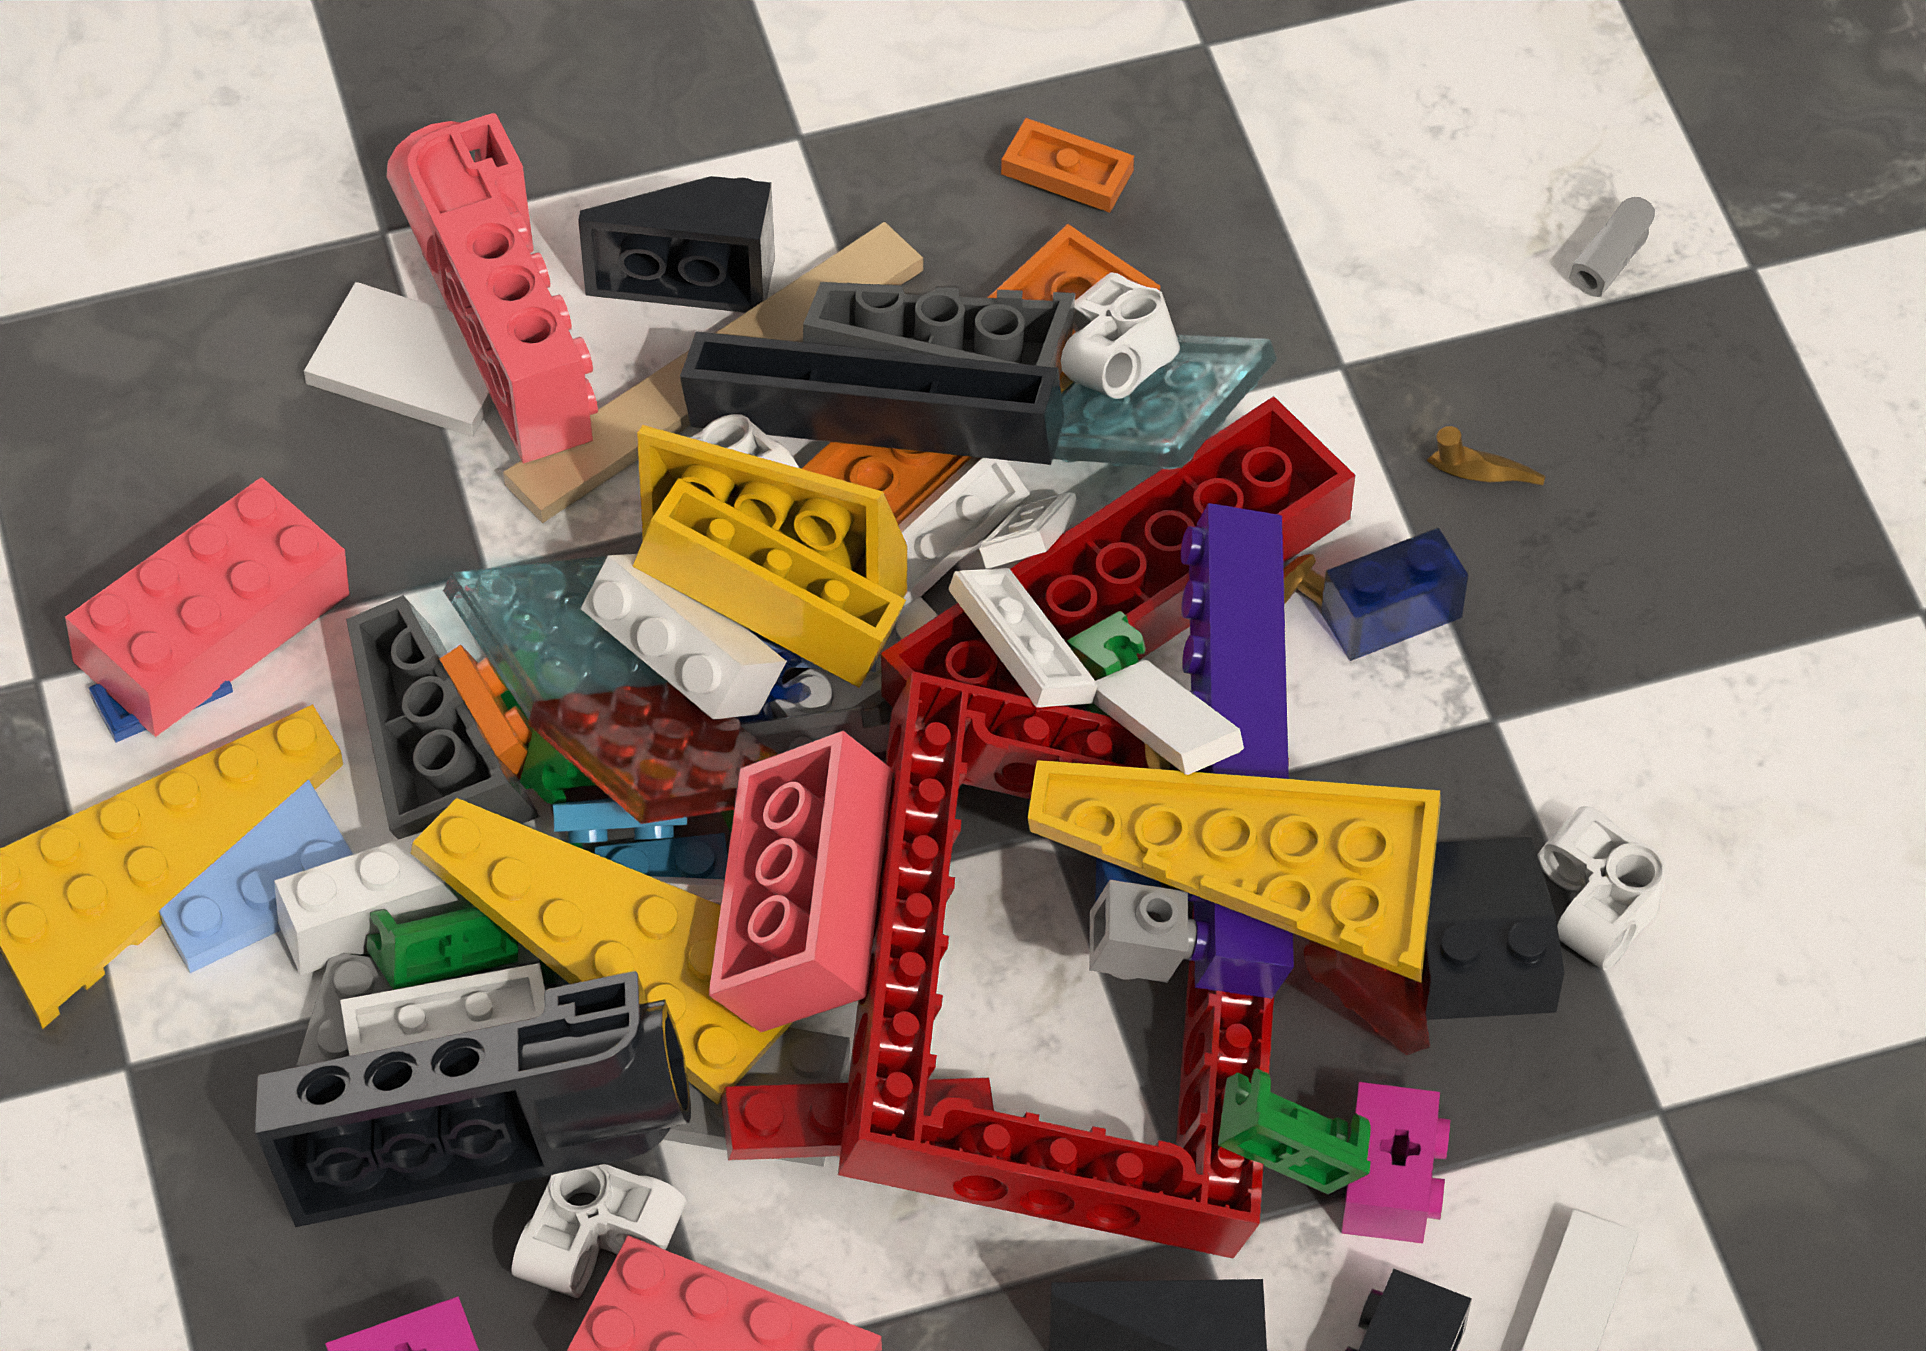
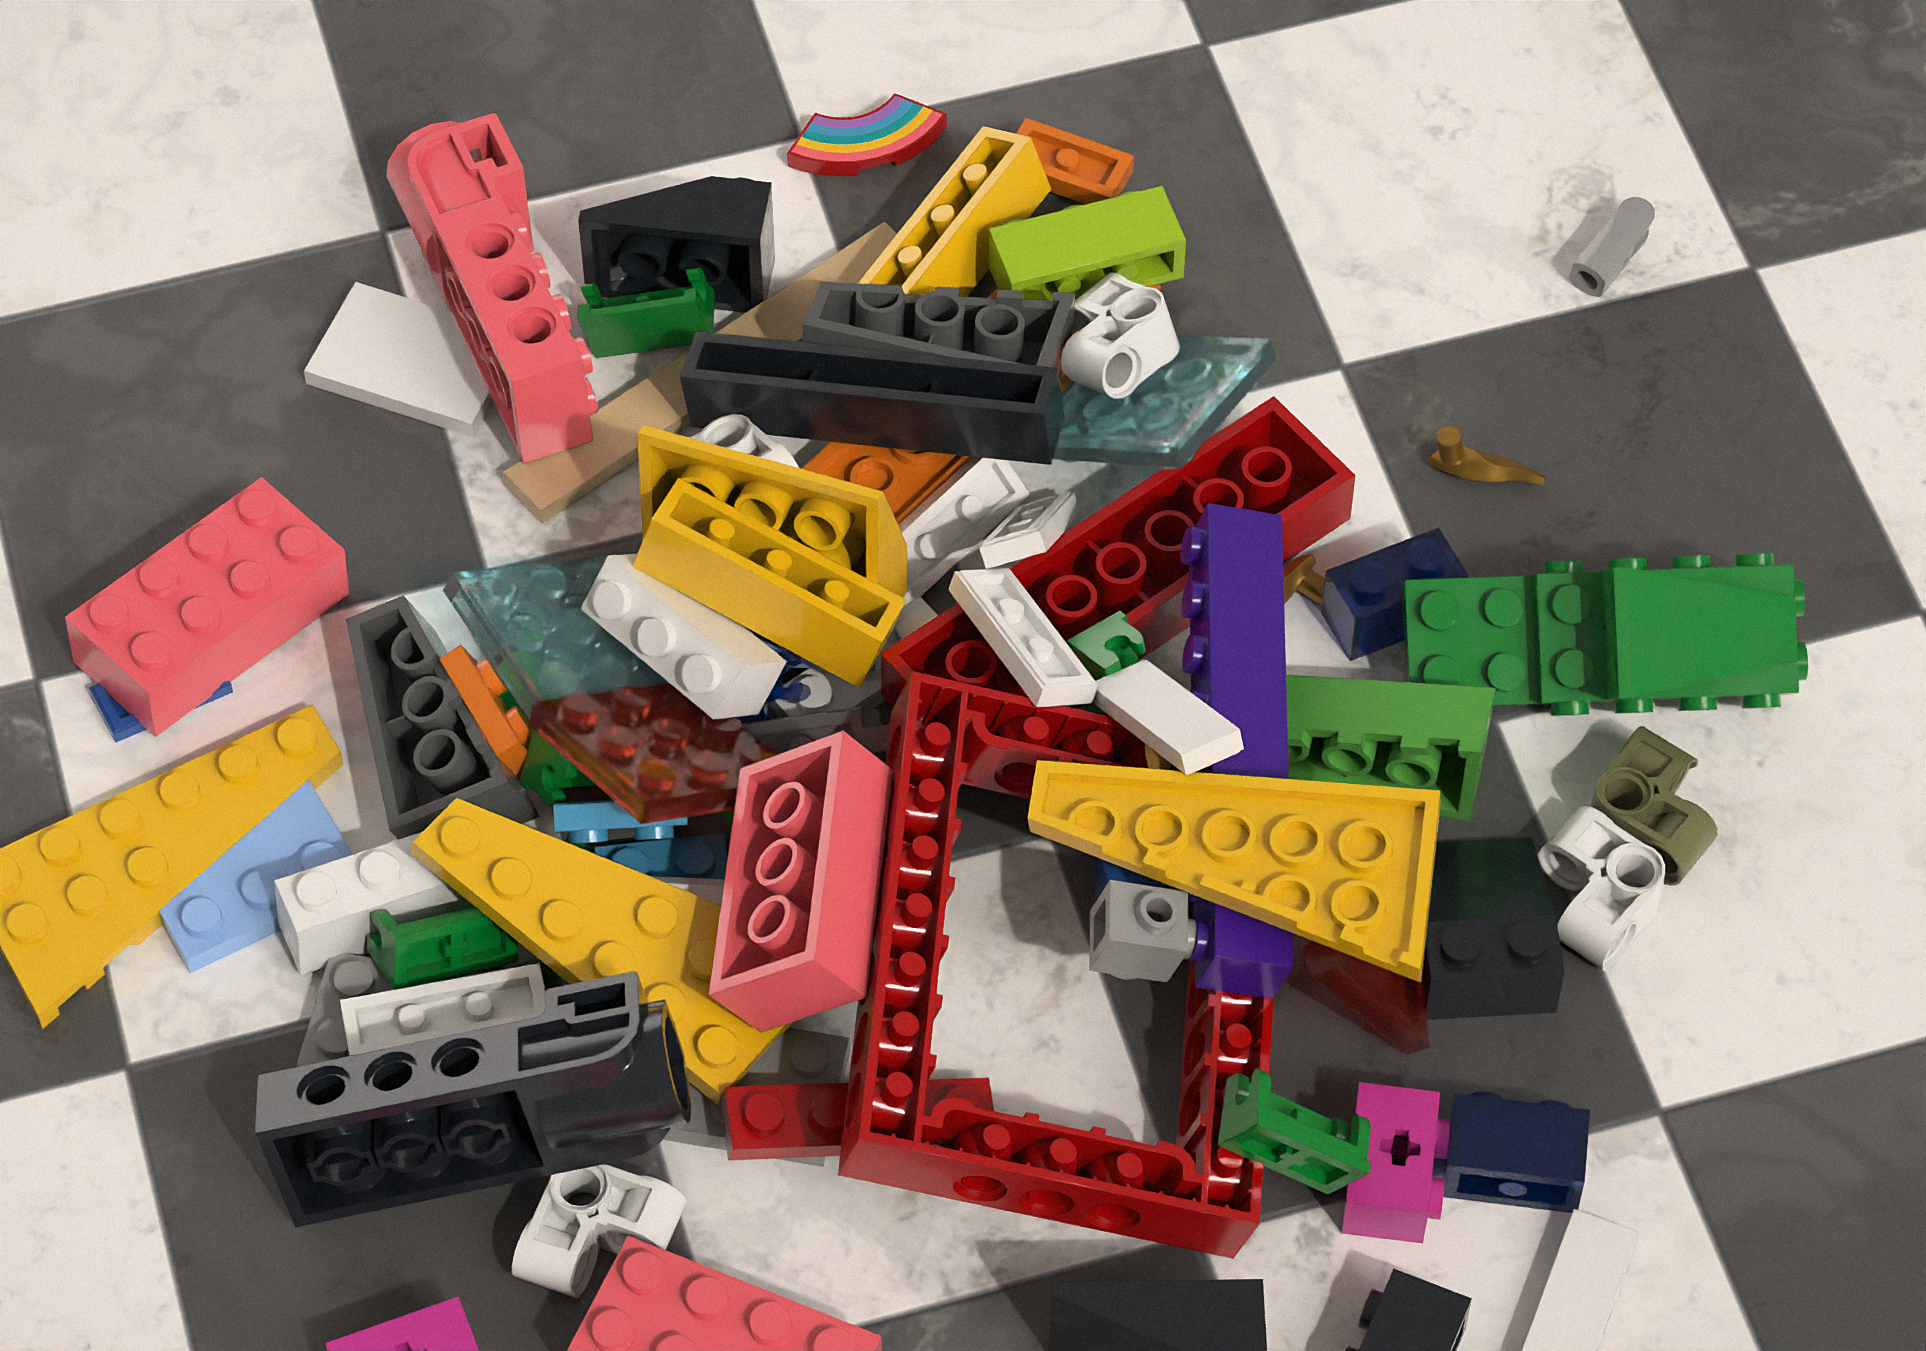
none -> green hinge [577,267,715,359]
none -> tile [787,93,947,176]
none -> yellow brick [858,126,1051,297]
none -> lime brick [989,186,1186,301]
none -> bright green wedge [1286,675,1496,822]
none -> green wedge [1402,553,1808,716]
none -> clear blue brick [1443,1092,1590,1213]
none -> olive piece [1591,726,1718,886]

